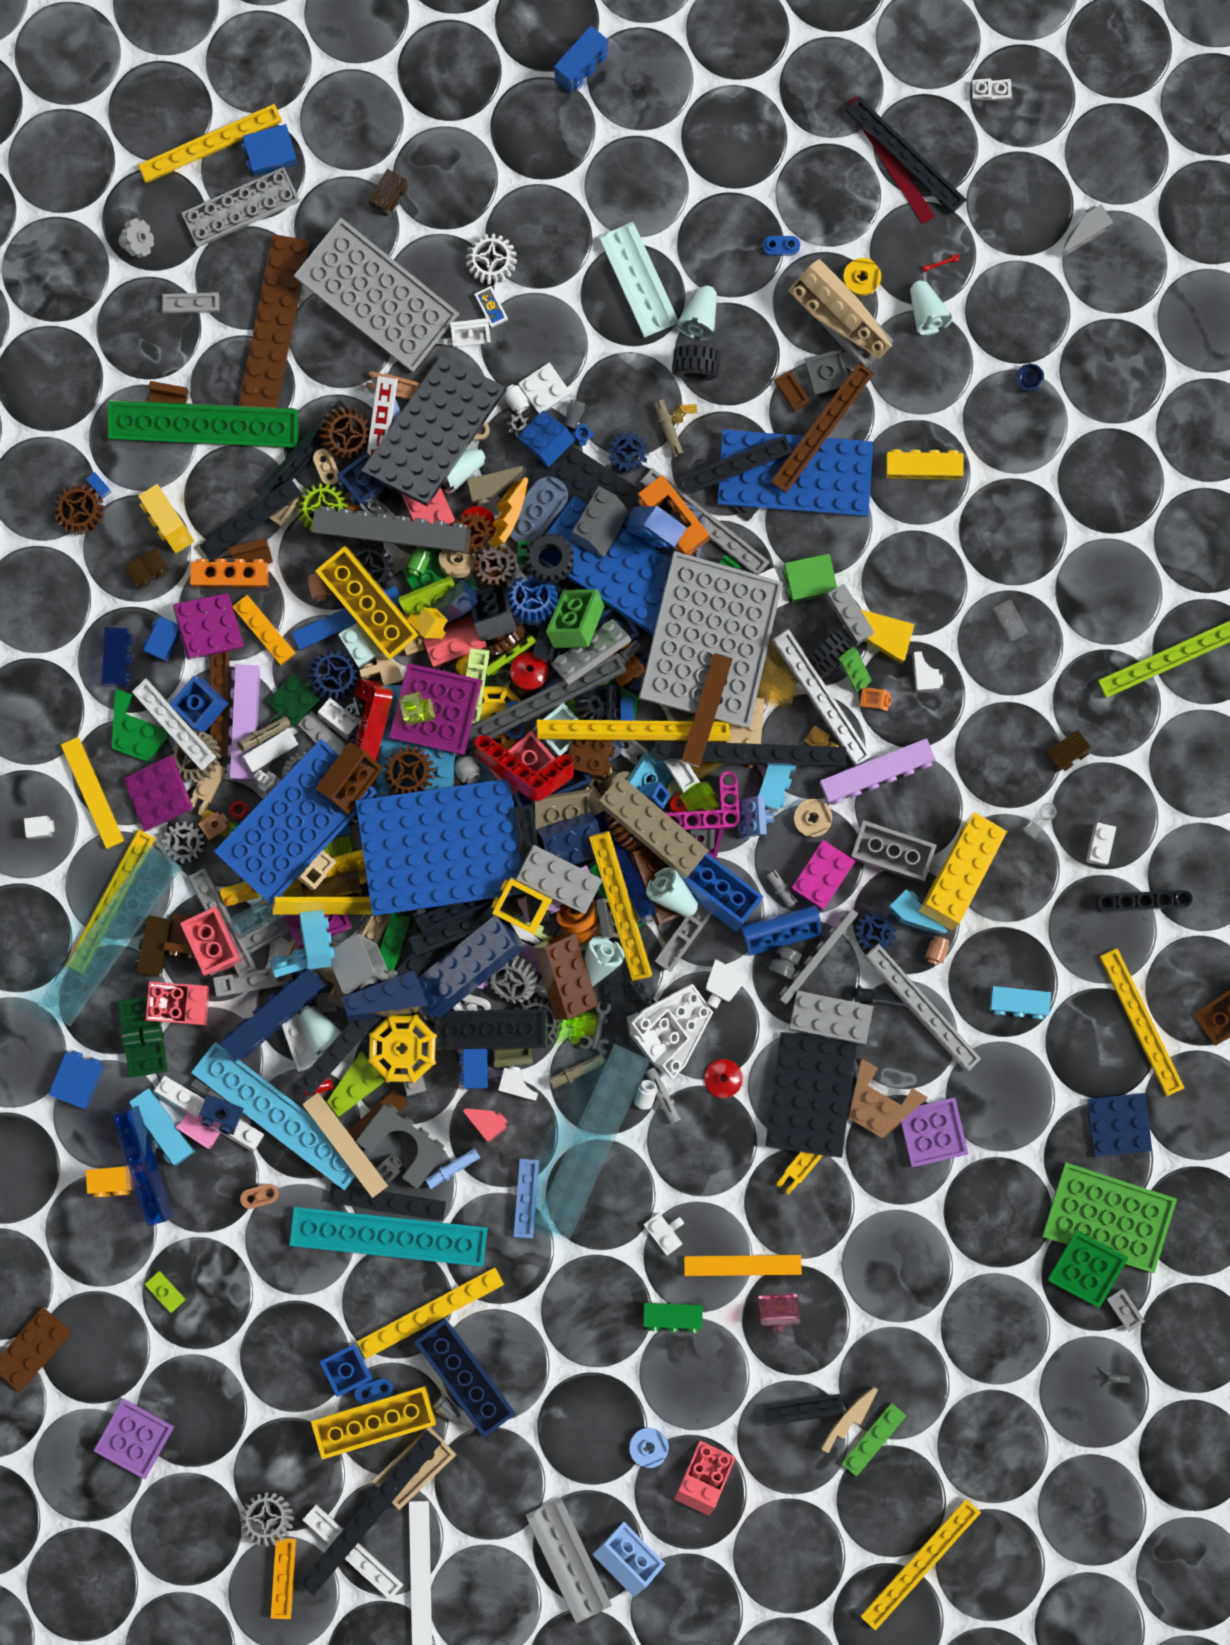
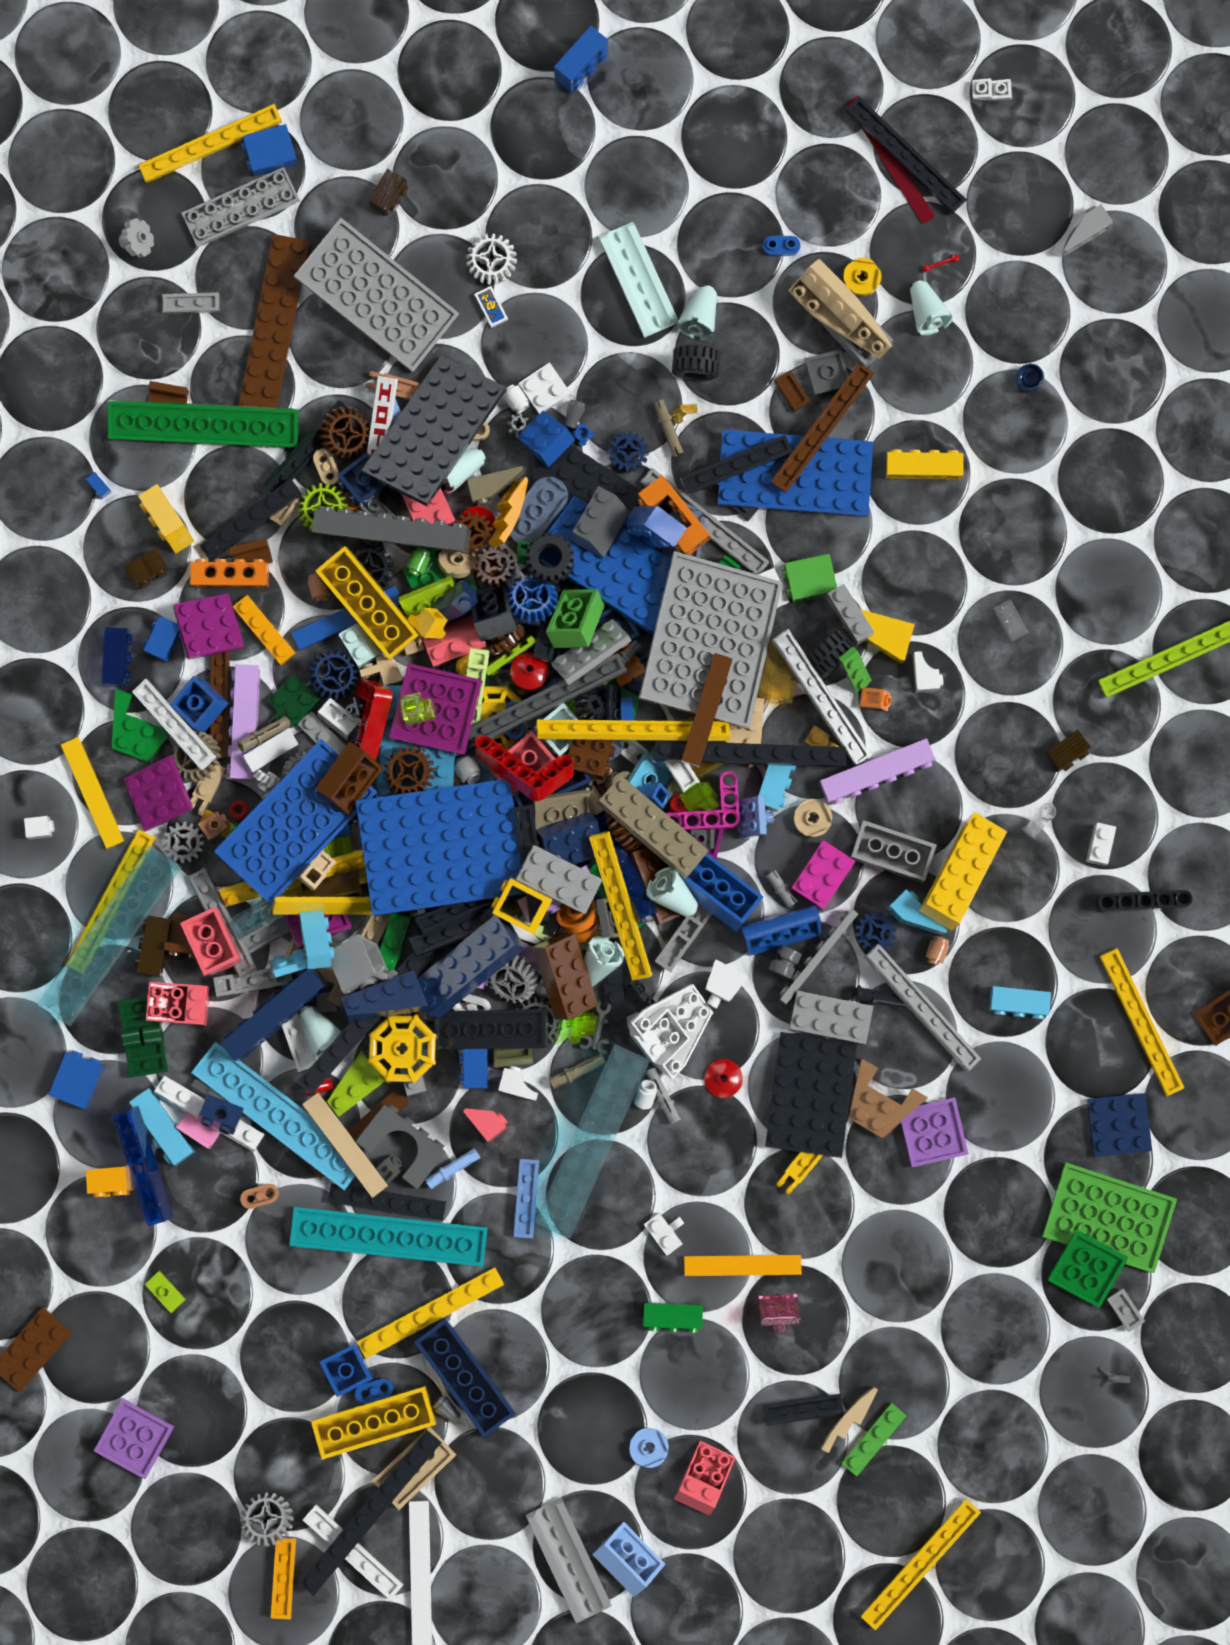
reddish brown gear [53,484,105,535] -> none
white hinge [450,318,491,348] -> none

